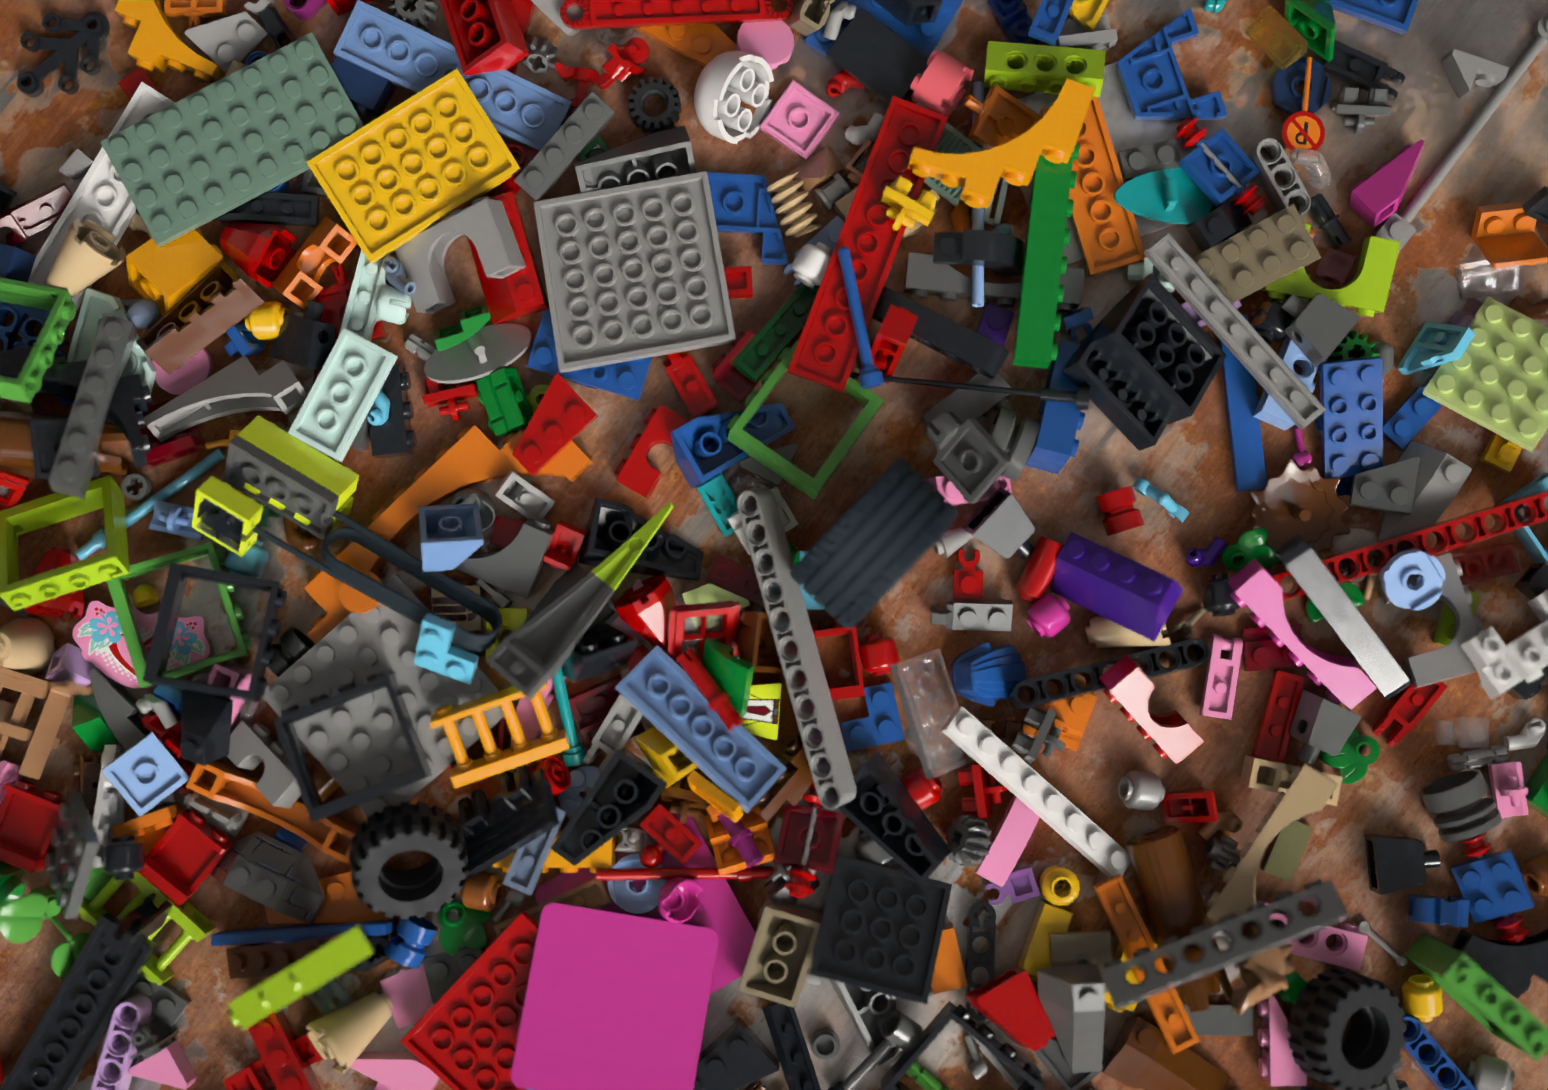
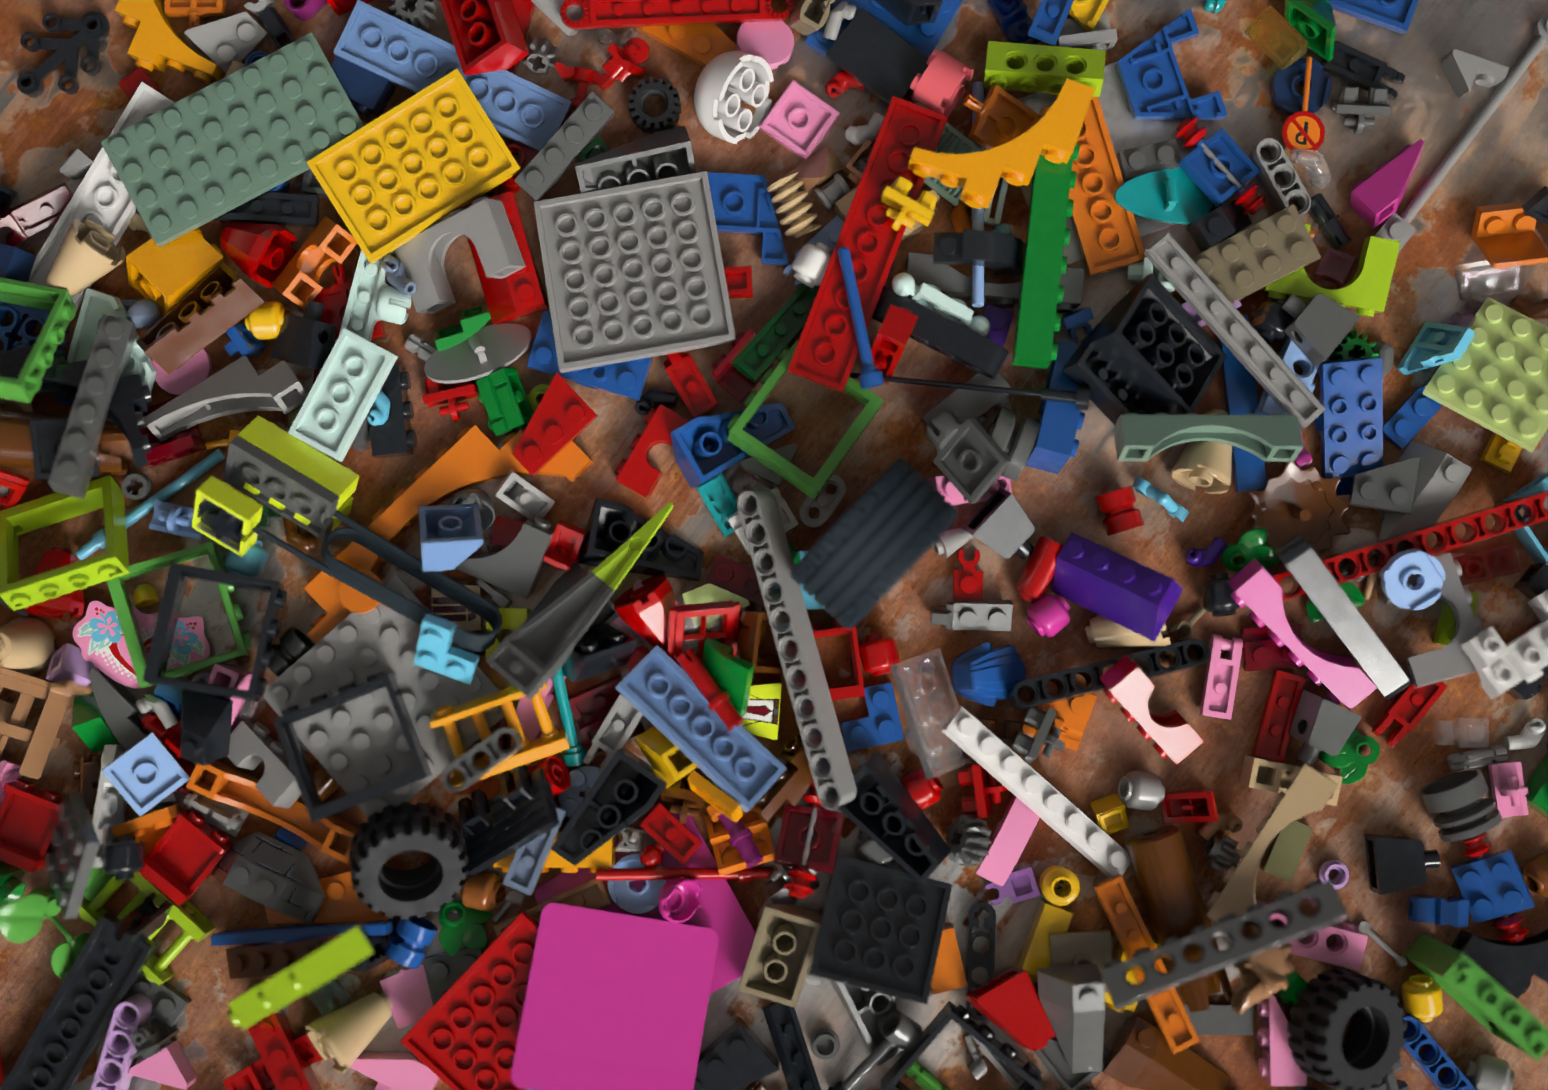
none -> dark grey beam [441,728,523,791]
none -> black arm [634,389,678,415]
none -> light grey plate [799,475,846,528]
none -> light aqua plate [892,272,990,337]
none -> yellow slope [1090,793,1130,835]
none -> sand green arch [1113,413,1304,462]
none -> tan cone [1172,409,1232,494]
none -> lavender plate [1318,860,1349,890]

